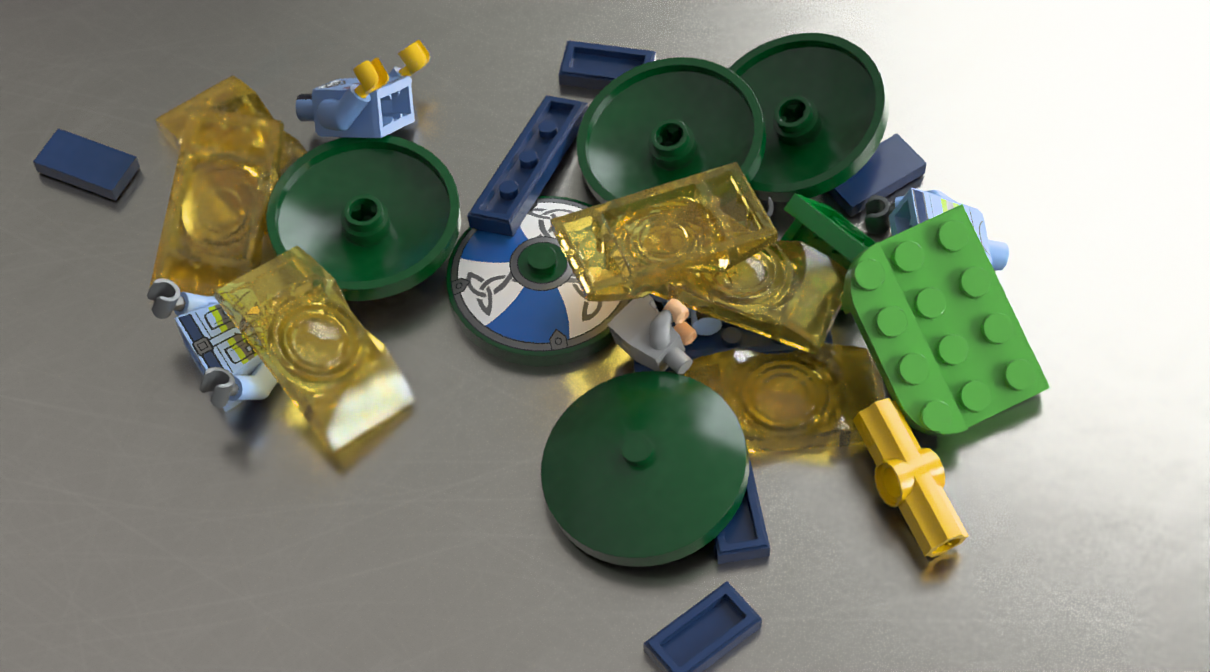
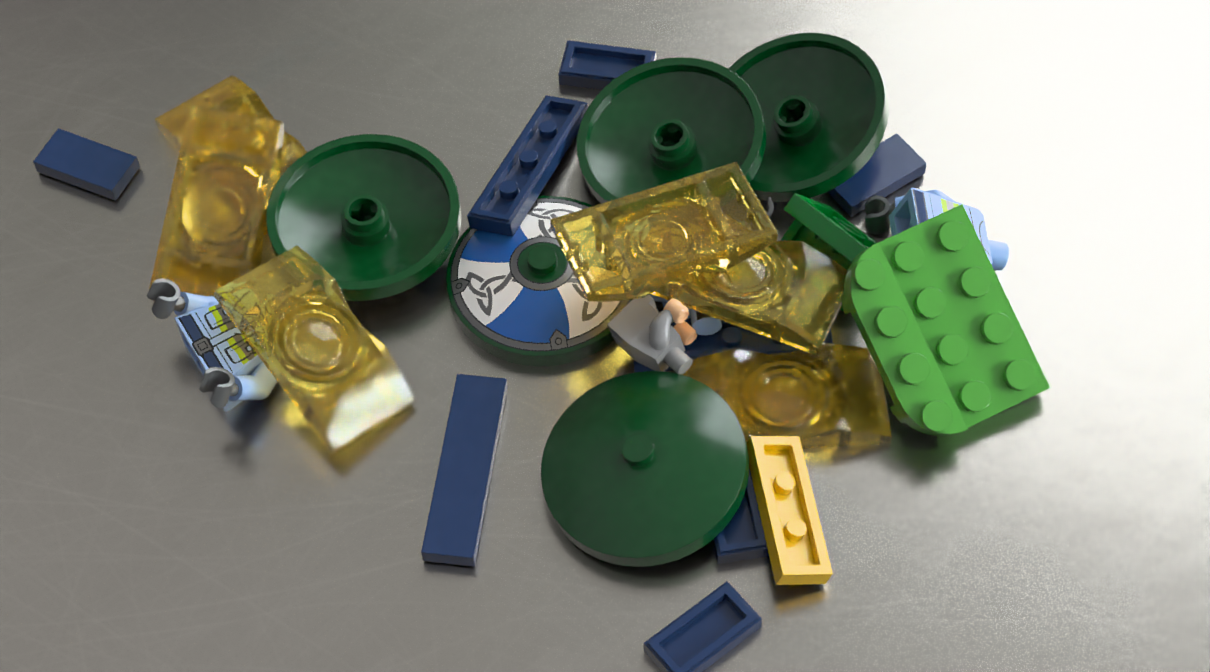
medium blue torso [296,40,430,138] -> none
yellow piece [853,398,968,558] -> none
none -> dark blue tile [421,374,508,566]
none -> yellow plate [747,436,833,585]

